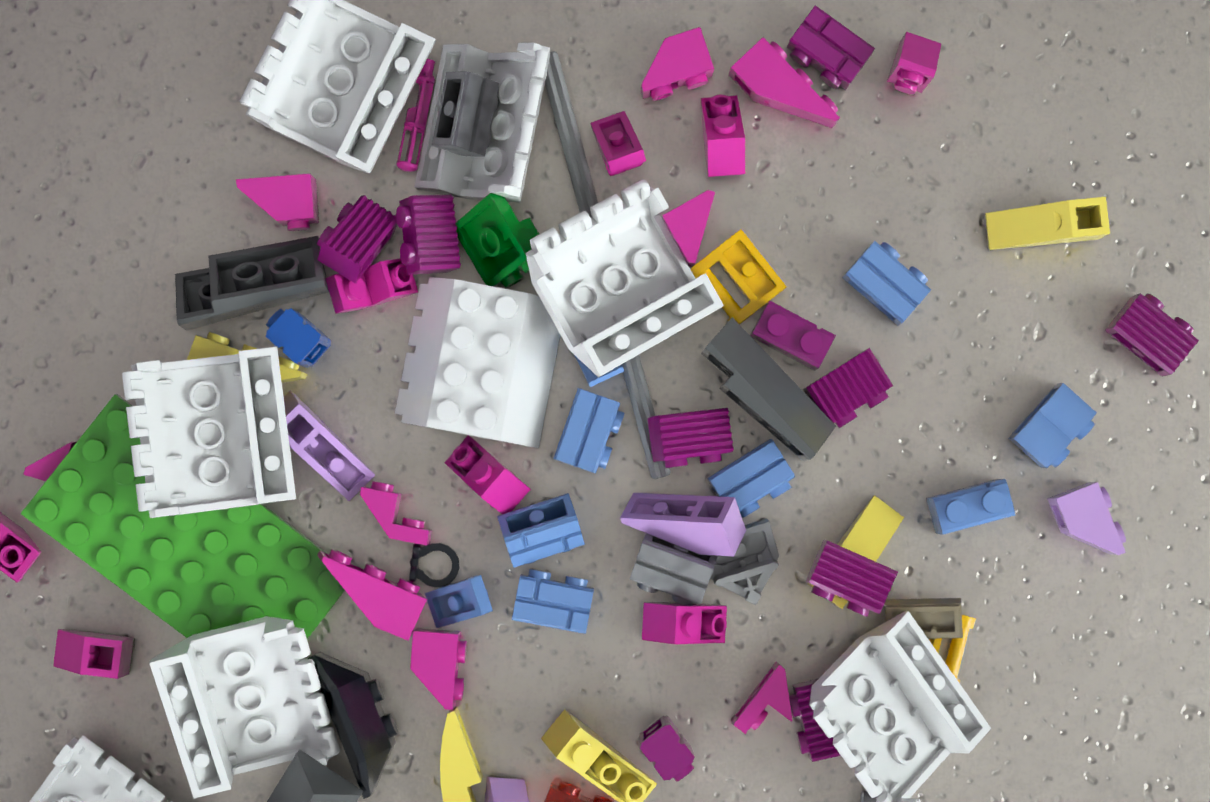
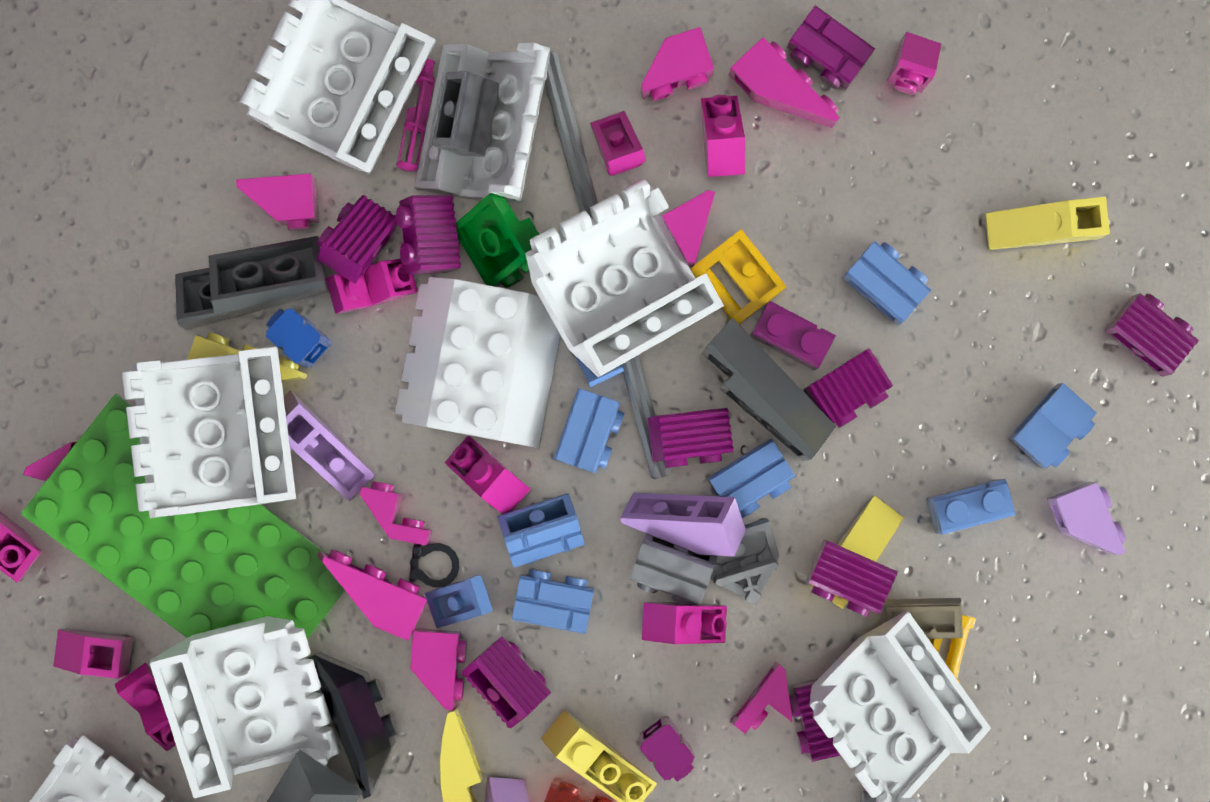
none -> dark pink slope [114,663,176,751]
none -> magenta brick [461,635,552,728]

